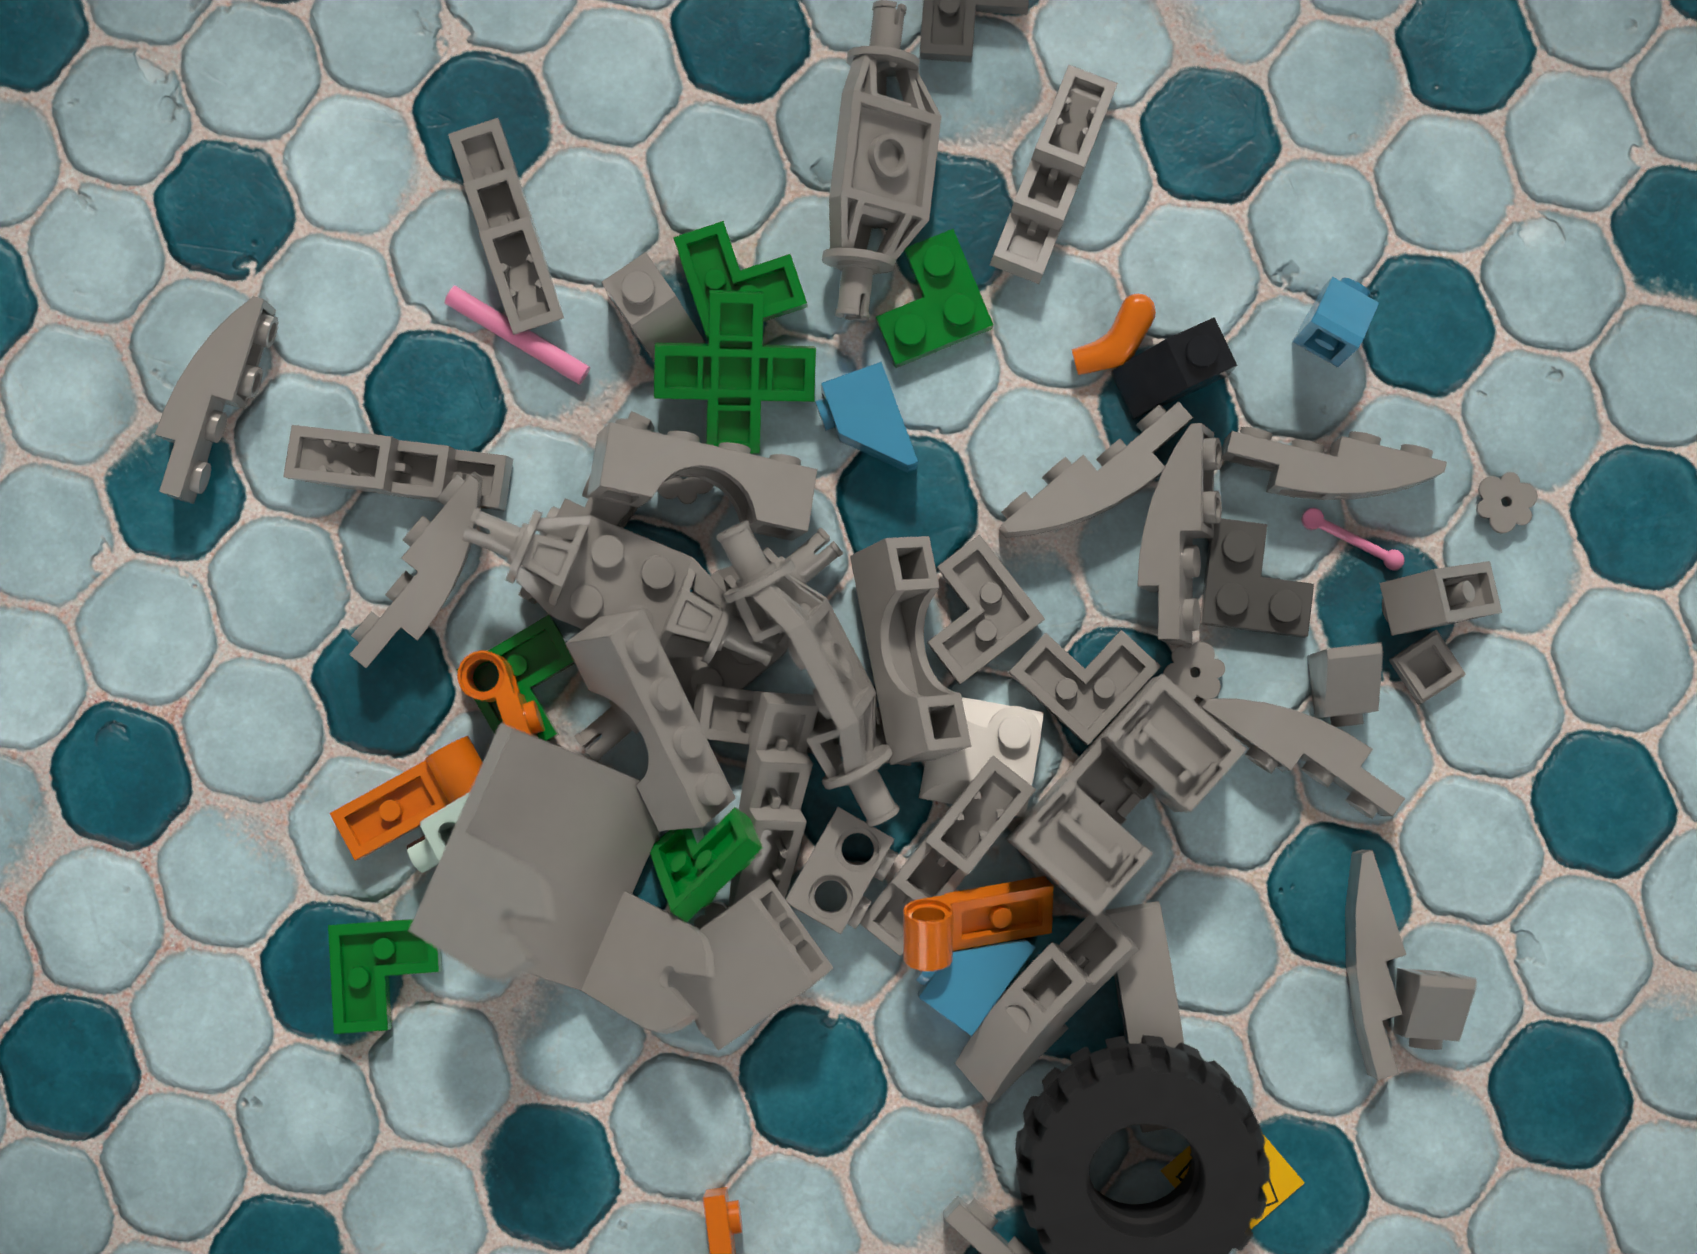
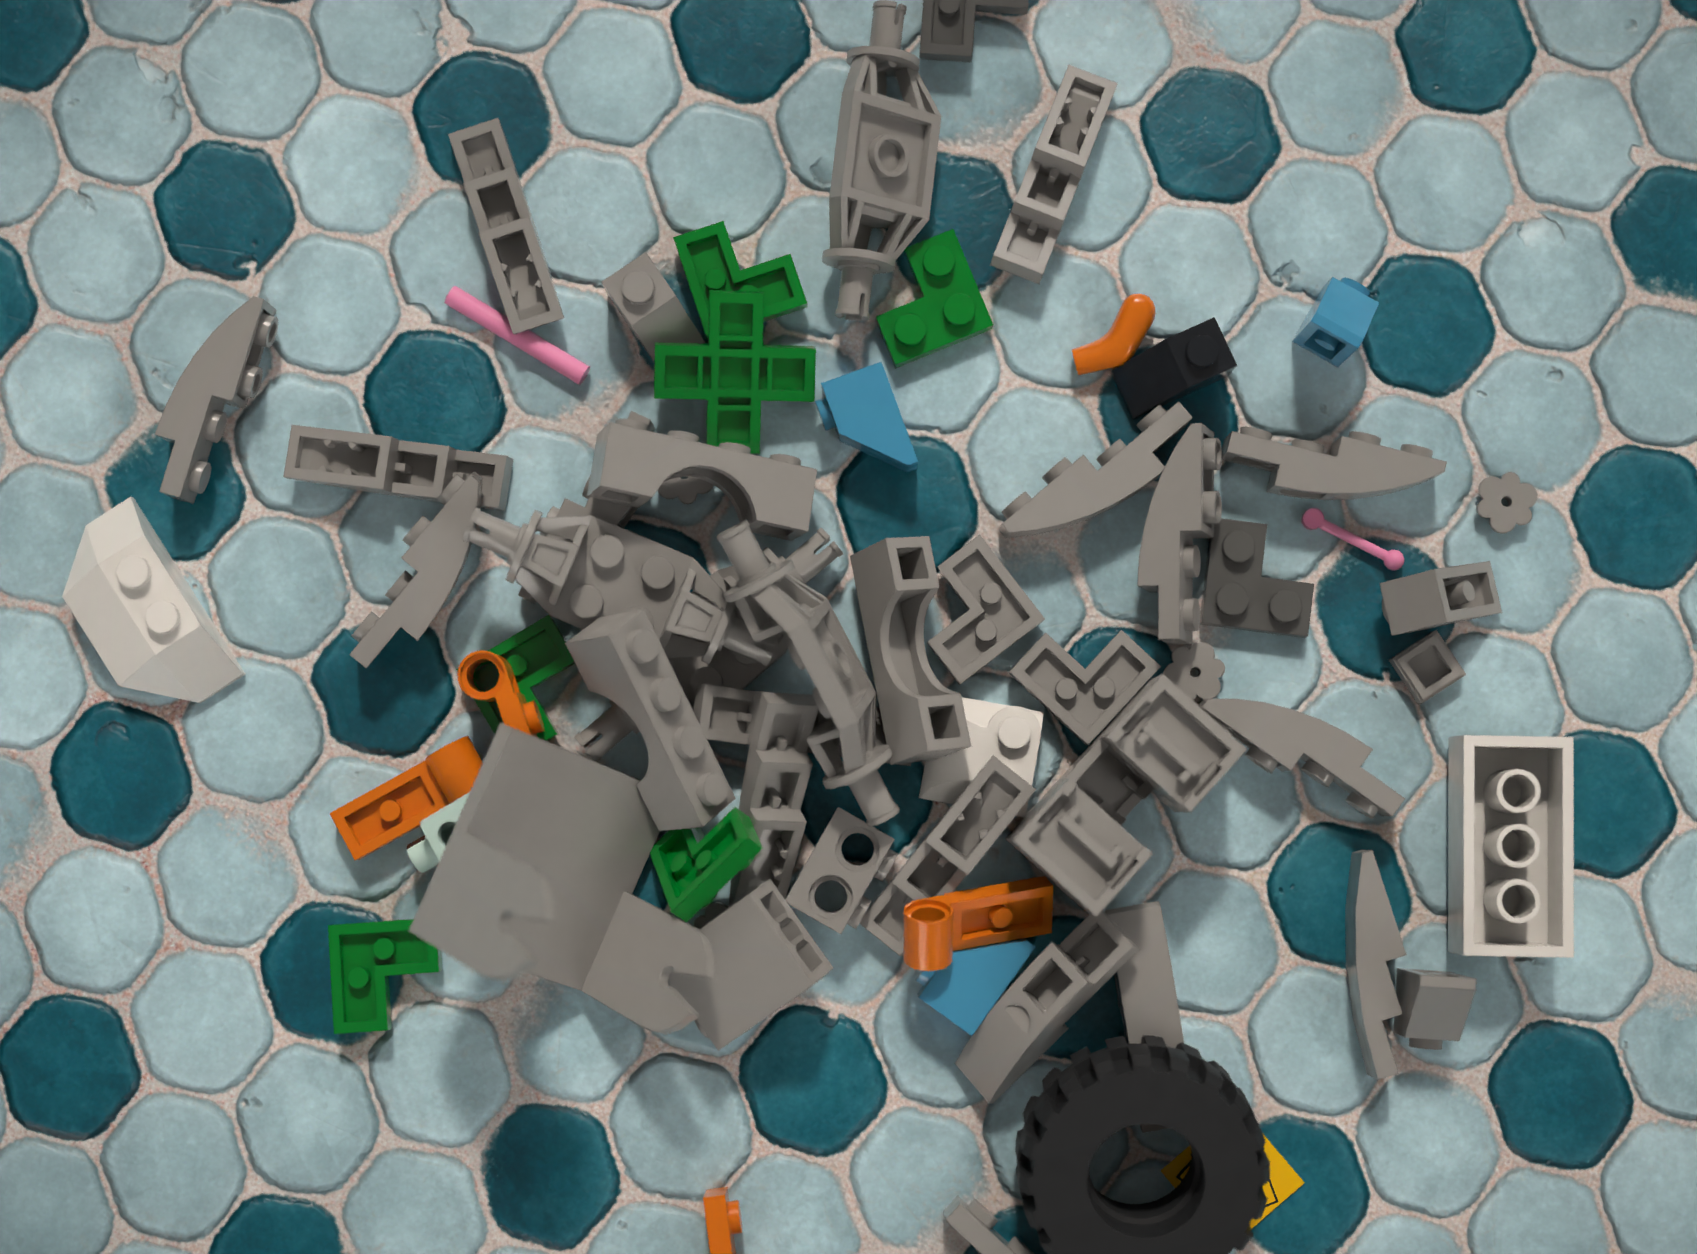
light grey slope [1307,643,1383,727] -> none
none -> white wedge [62,497,245,703]
none -> white brick [1448,735,1574,958]

